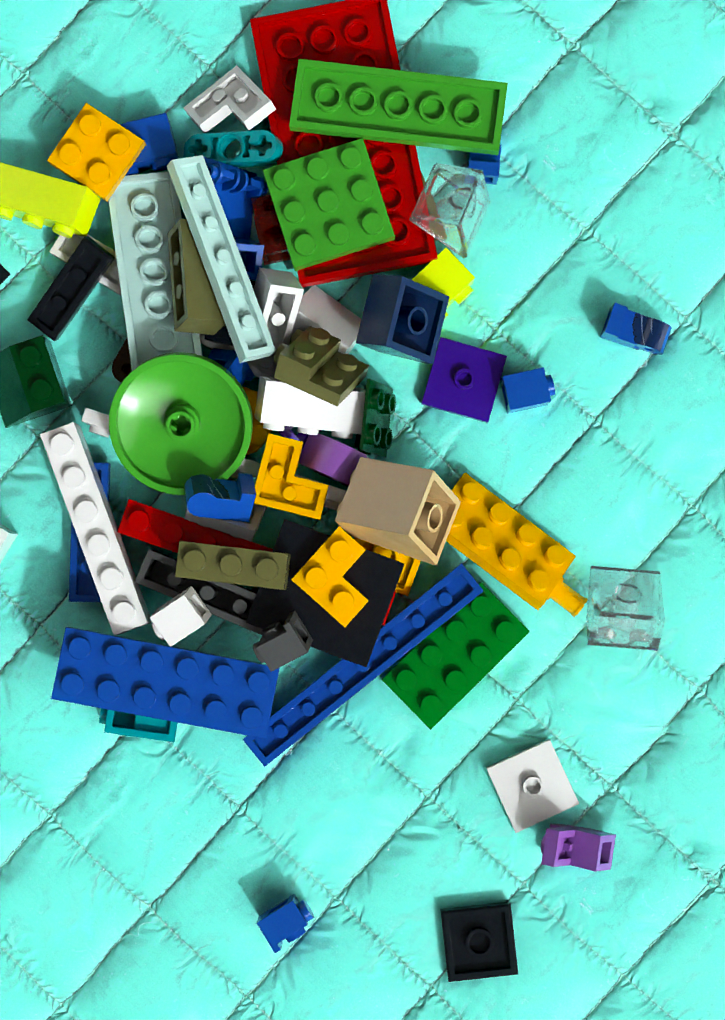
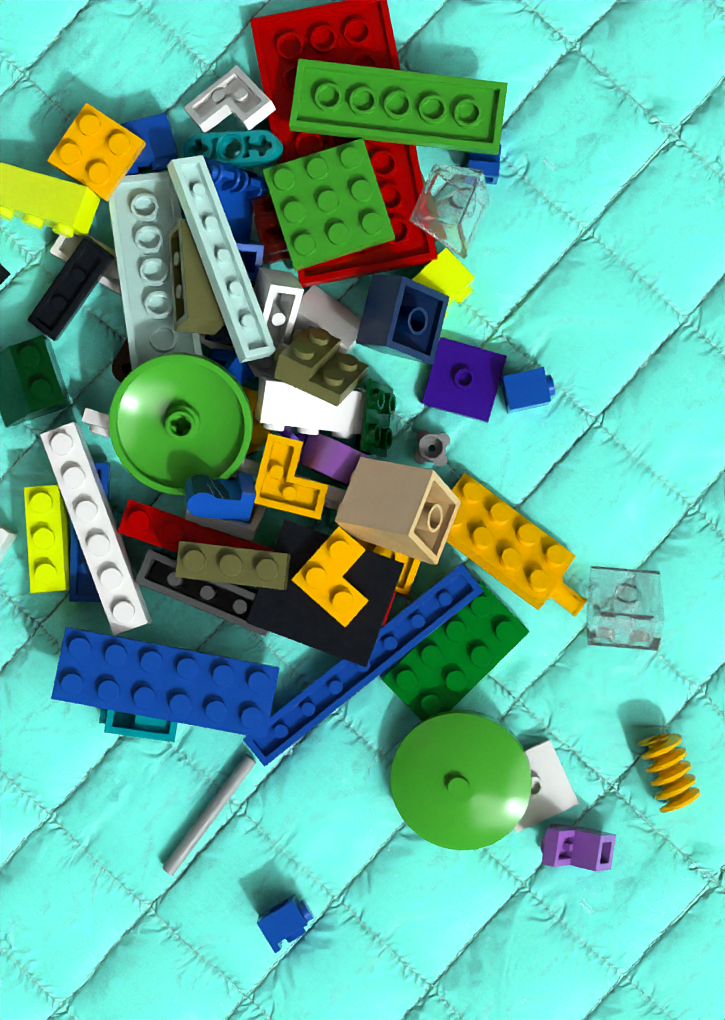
white brick [150,586,212,647] -> none
dark grey brick [253,610,313,672] -> none
black tile [440,902,518,982] -> none
leg [600,303,672,355] -> none
none -> neon yellow brick [24,485,71,593]
none -> light grey bar [162,754,257,876]
none -> bright green dish [390,710,532,850]
none -> light grey plate [414,430,450,467]
none -> yellow piece [637,733,701,813]

